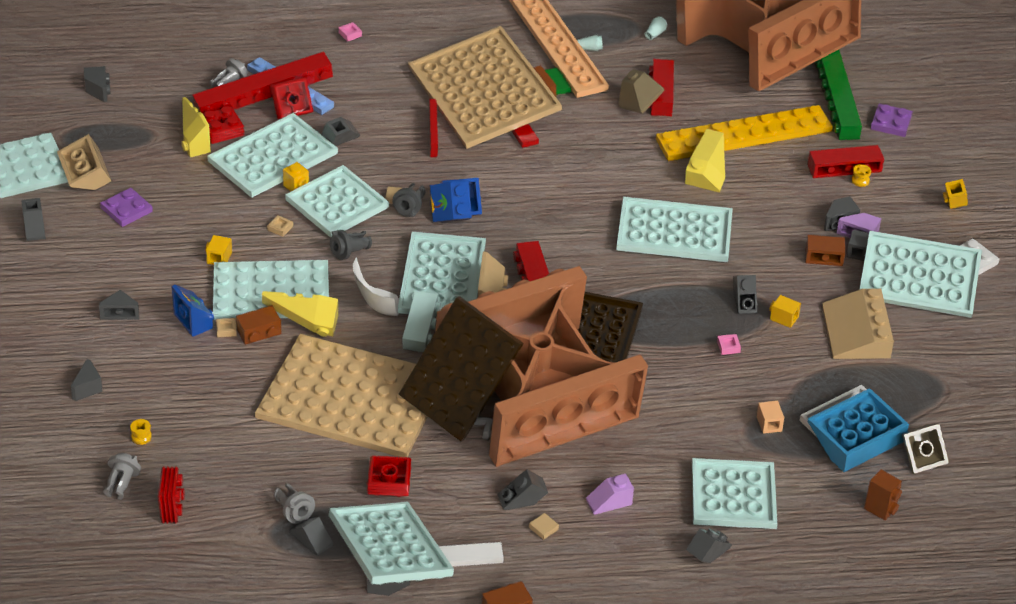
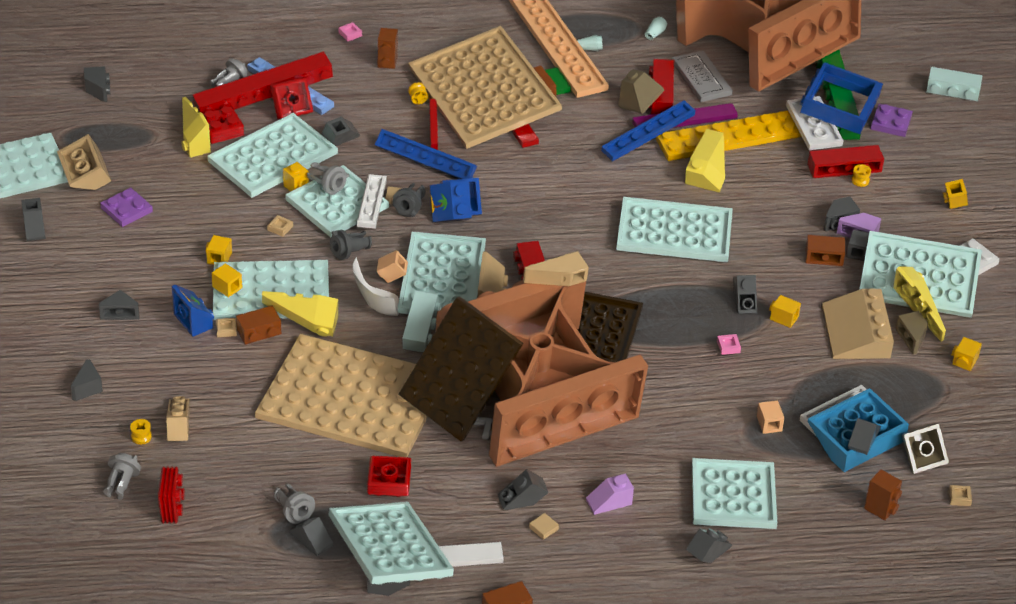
none -> tan slope [166,396,190,441]
none -> yellow brick [211,263,242,298]
none -> light grey piece [307,162,349,195]
none -> white tile [357,174,387,229]
none -> blue plate [375,129,477,179]
none -> light nougat brick [377,250,408,283]
none -> dark orange brick [378,28,398,69]
none -> yellow wheel [408,82,428,105]
none -> tan slope [523,251,589,286]
none -> blue plate [601,100,695,162]
none -> magenta tile [632,103,738,128]
none -> light grey tile [672,51,733,102]
none -> white plate [786,96,844,151]
none -> blue window [800,62,883,134]
none -> dark grey slope [848,418,881,455]
none -> light yellow wedge [893,266,946,341]
none -> dark tan slope [896,311,928,355]
none -> light aqua brick [926,67,983,101]
none -> tan tile [949,485,972,506]
none -> yellow brick [951,337,982,371]

